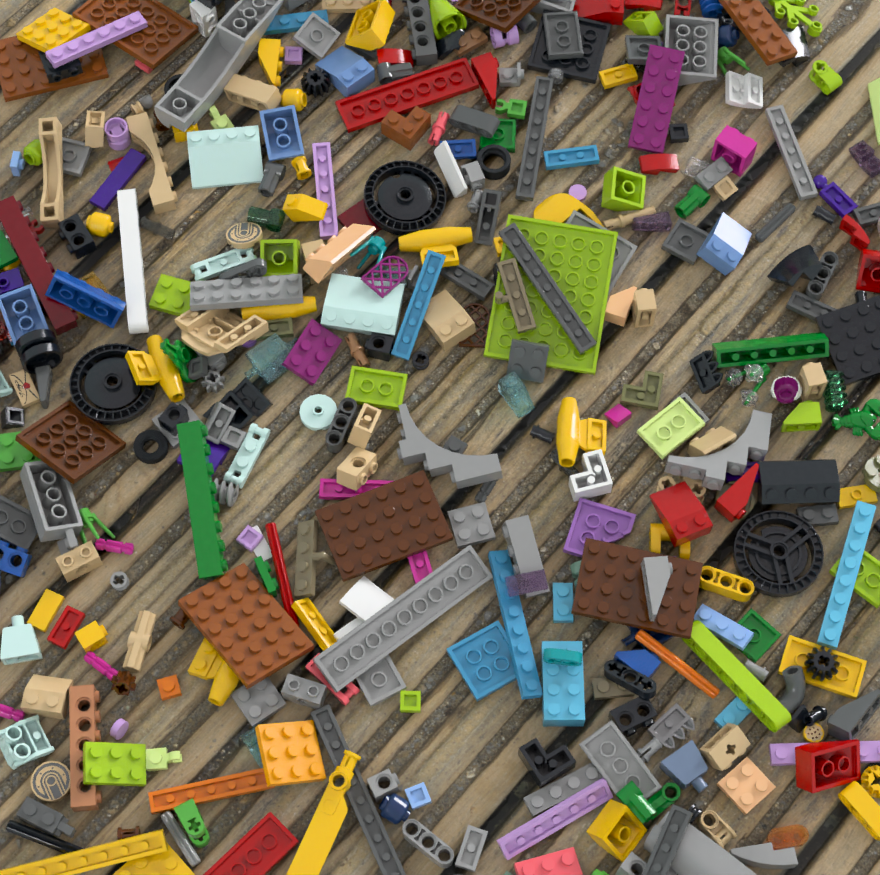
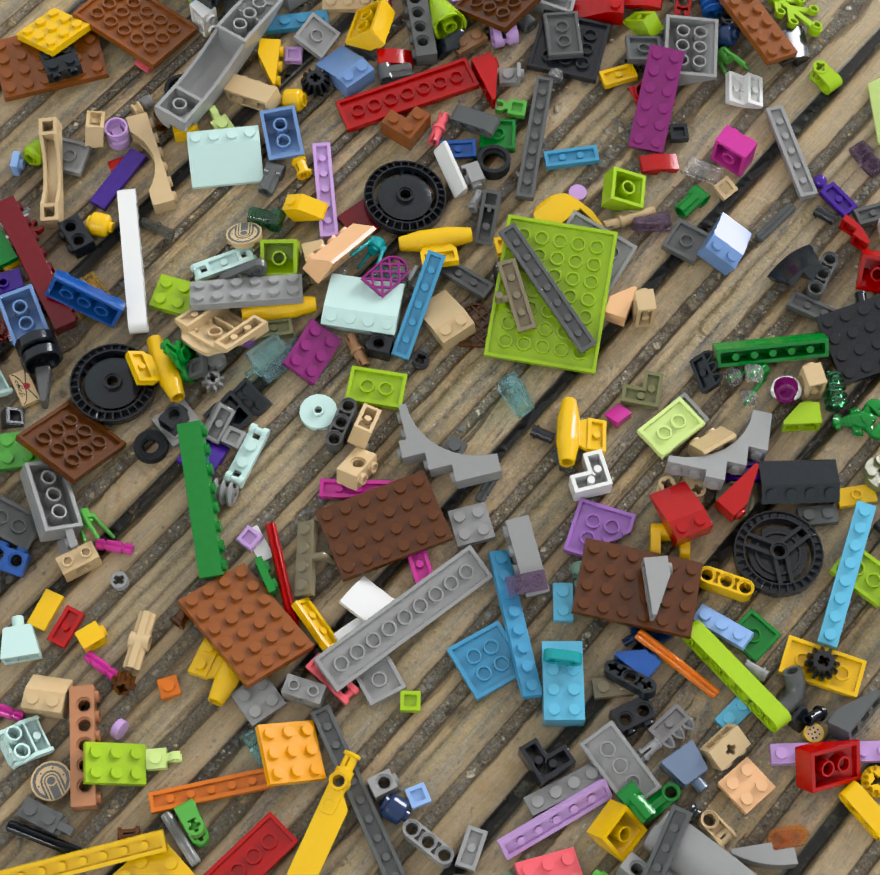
lavender plate [45,11,148,68] -> none
dark grey plate [506,339,549,383] -> none
light grey plate [694,156,733,192] -> none

